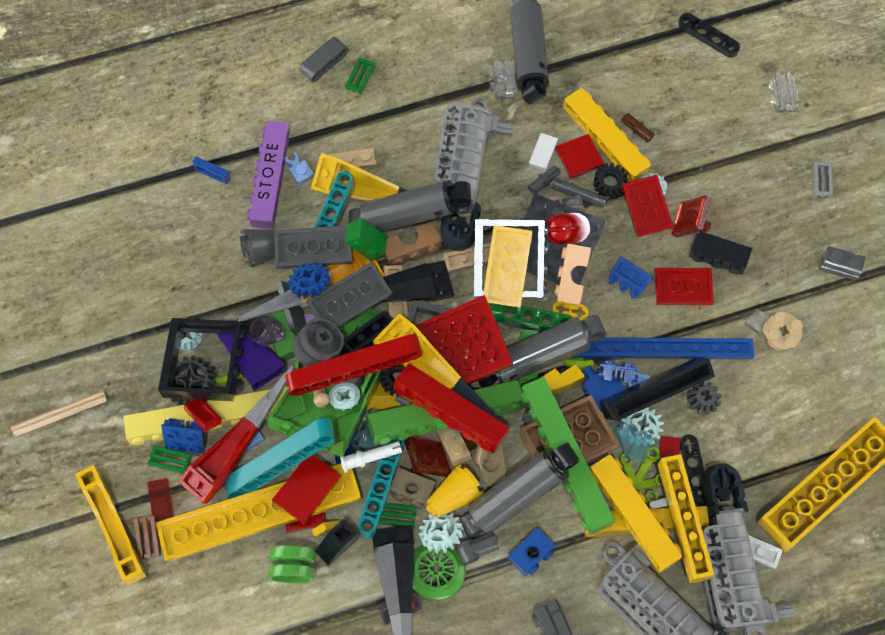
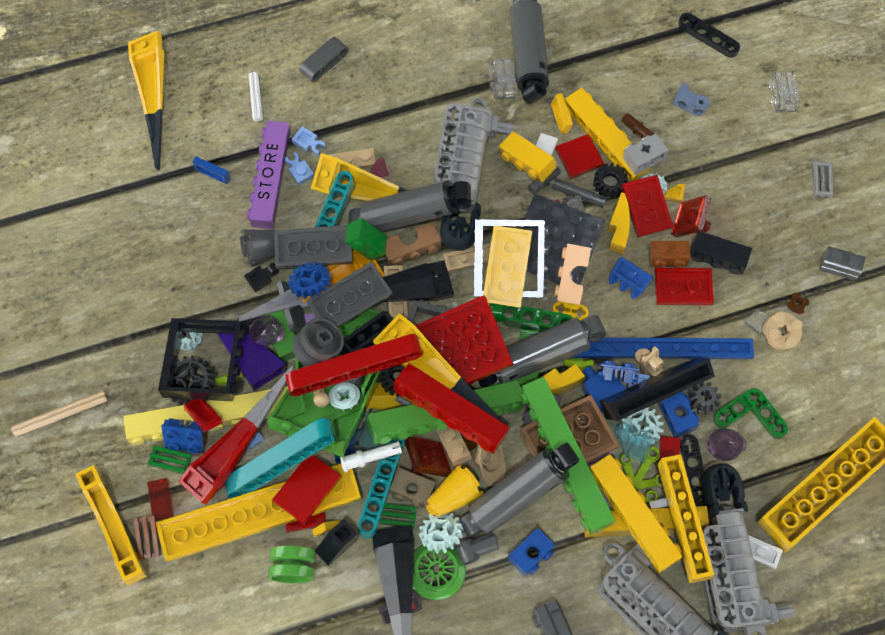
green tile [345,57,376,95] -> none
red piece [545,213,590,245] -> none
none -> yellow plate [128,31,164,170]
none -> black plate [244,262,279,292]
none -> white axle [249,72,263,122]
none -> light blue plate [291,126,326,156]
none -> clear pink tile [370,157,389,178]
none -> yellow brick [499,131,557,183]
none -> yellow plate [550,93,573,134]
none -> yellow slope [608,192,630,255]
none -> light grey brick [623,133,669,175]
none -> tan hips [635,346,664,377]
none -> dark orange brick [648,241,690,268]
none -> blue brick [658,391,699,438]
none -> yellow tile [664,184,686,203]
none -> sand blue leg [673,83,709,116]
none -> clear purple hair [708,428,747,461]
none -> green beam [713,388,788,439]
none -> reddish brown plate [787,293,809,315]

